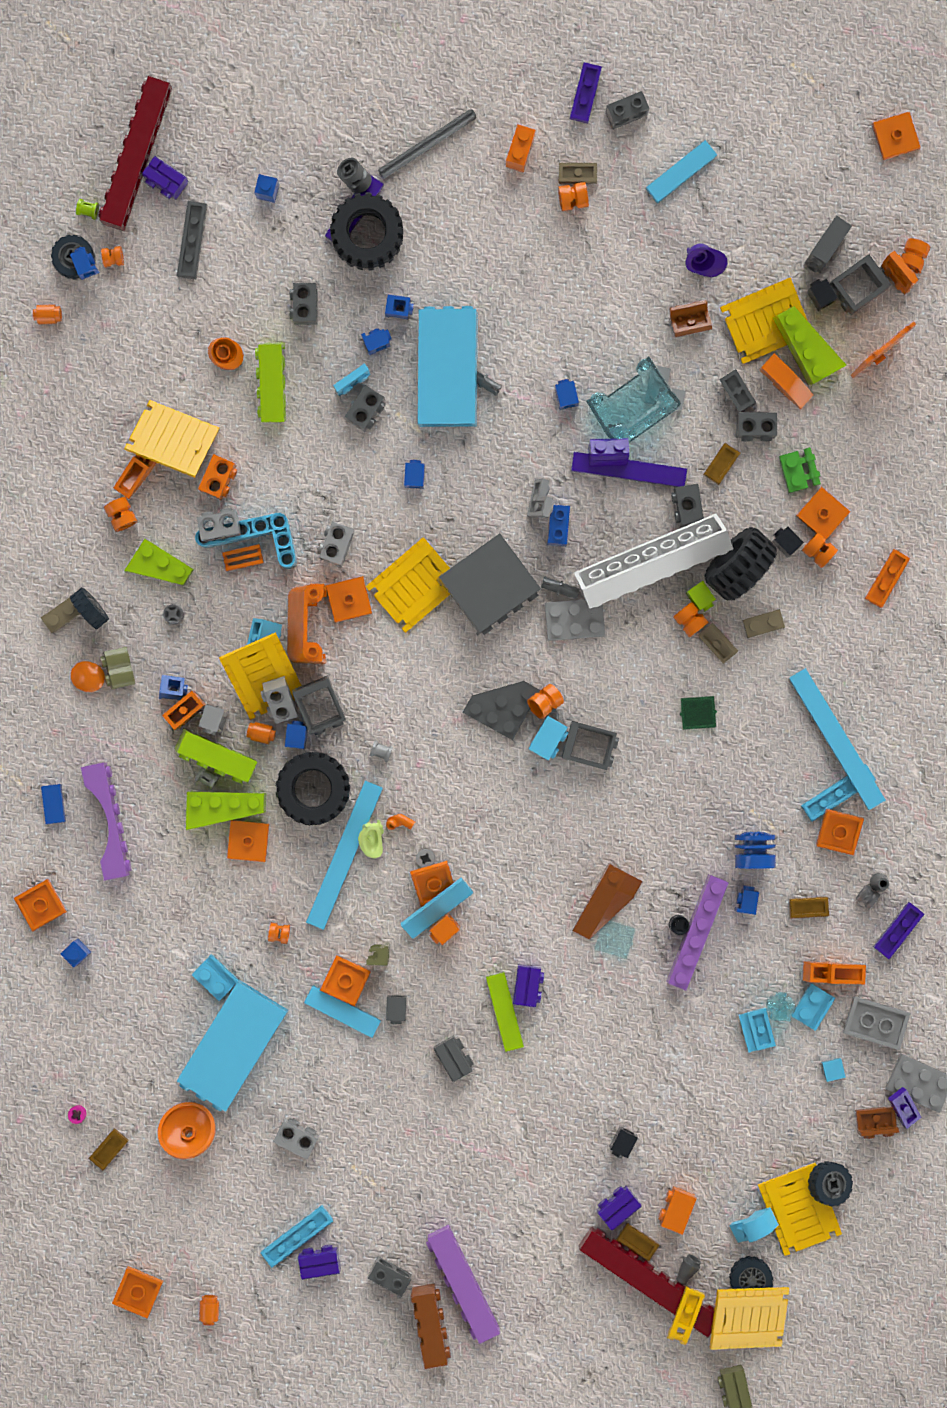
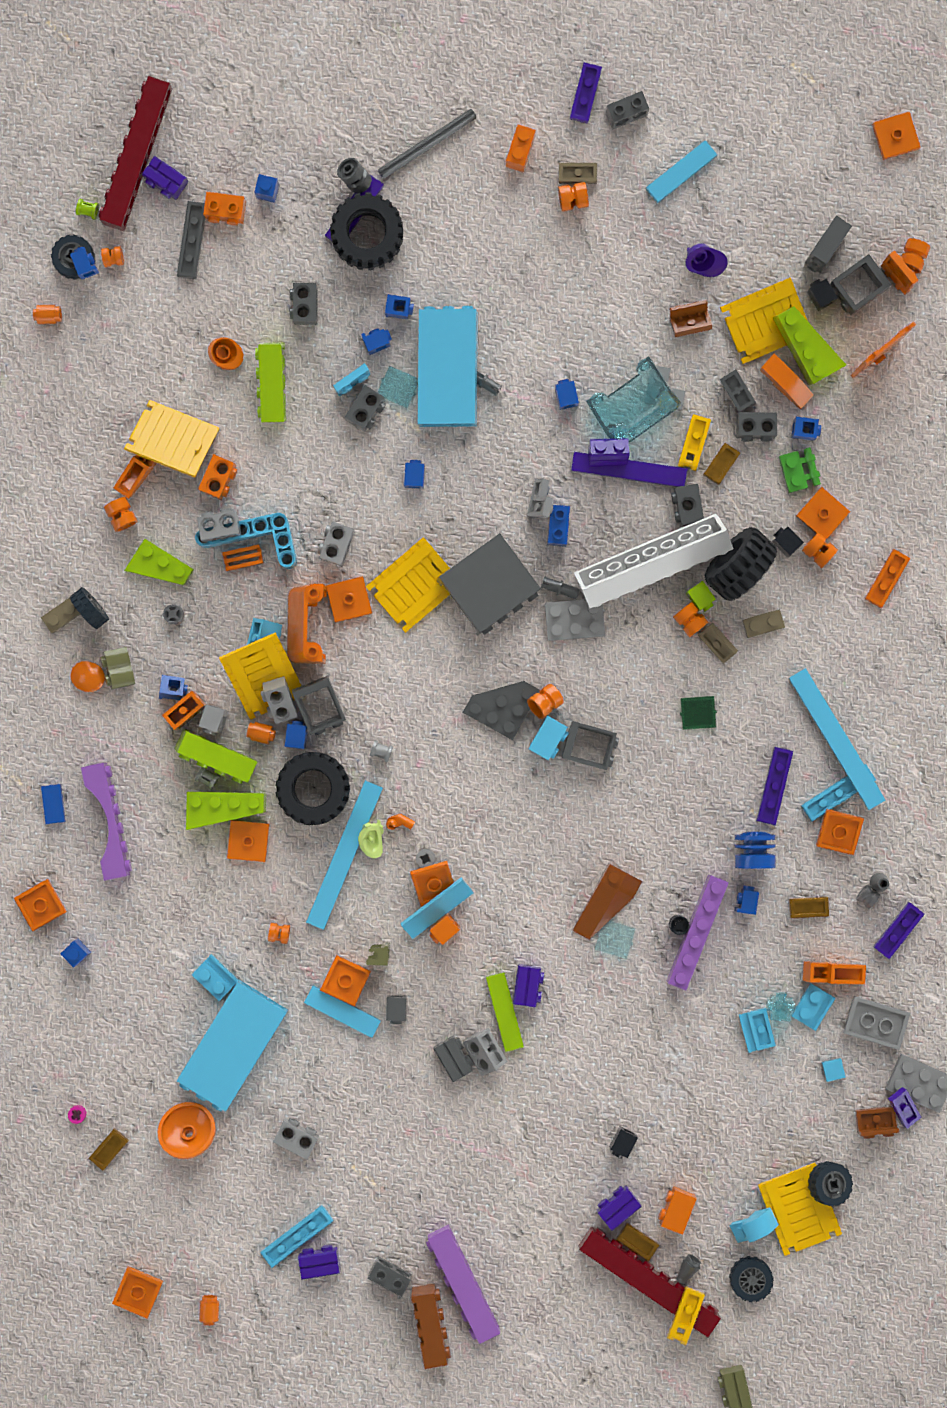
yellow door [709,1287,790,1350] -> none
none -> orange brick [203,192,246,226]
none -> clear light blue piece [377,366,418,408]
none -> light grey brick [462,1028,508,1076]
none -> yellow plate [677,414,711,471]
none -> dark purple tile [756,747,793,826]
none -> blue brick [791,416,821,441]

